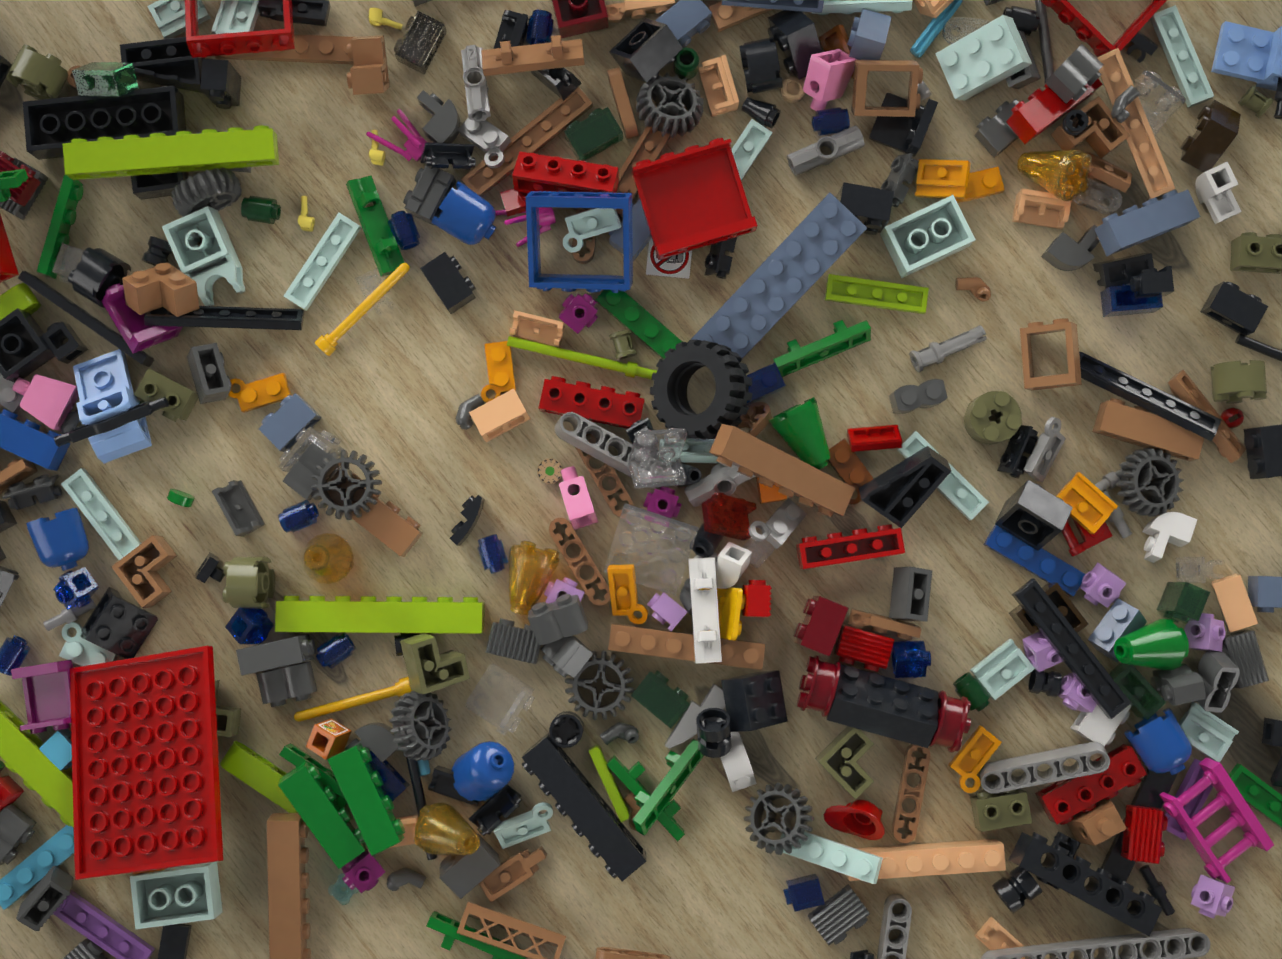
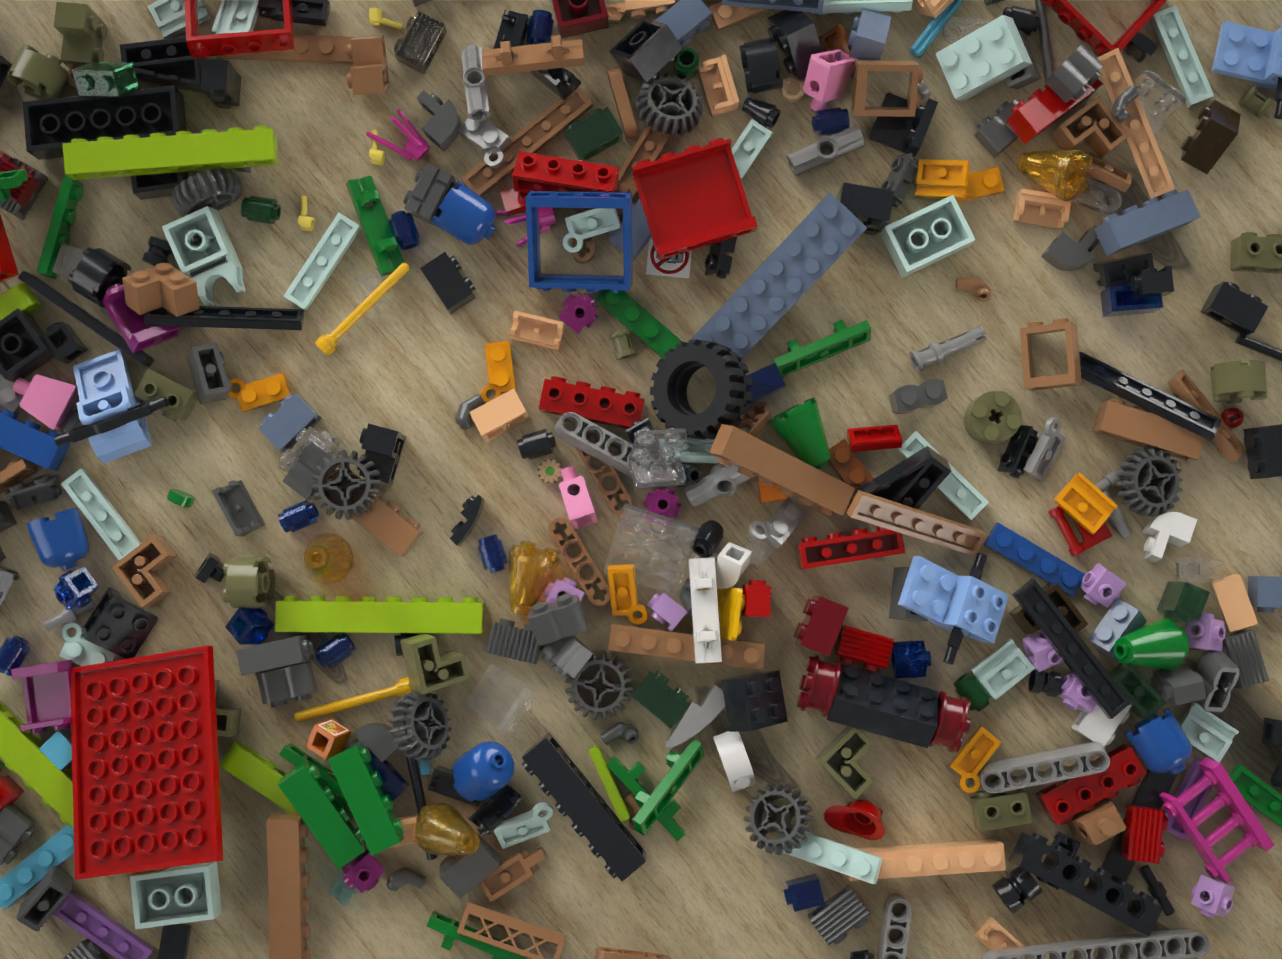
black hinge [420,143,476,170] -> none
lime bar [507,336,657,379] -> none
black wheel [549,711,584,748] -> none
black wheel [696,708,732,758] -> none
clear red bracket [701,493,757,541] -> none
lime plate [825,274,929,314] -> none
medium nougat hinge [848,608,922,640] -> none
medium nougat beam [891,744,930,843] -> none
black brick [995,480,1073,551] -> none
black bush [1062,109,1089,136] -> none
white brick [1195,162,1241,224] -> none
none -> olive brick [54,2,107,70]
none -> black brick [357,423,406,485]
none -> black brick [517,429,557,460]
none -> medium nougat plate [847,490,987,556]
none -> light blue piece [898,553,1009,665]

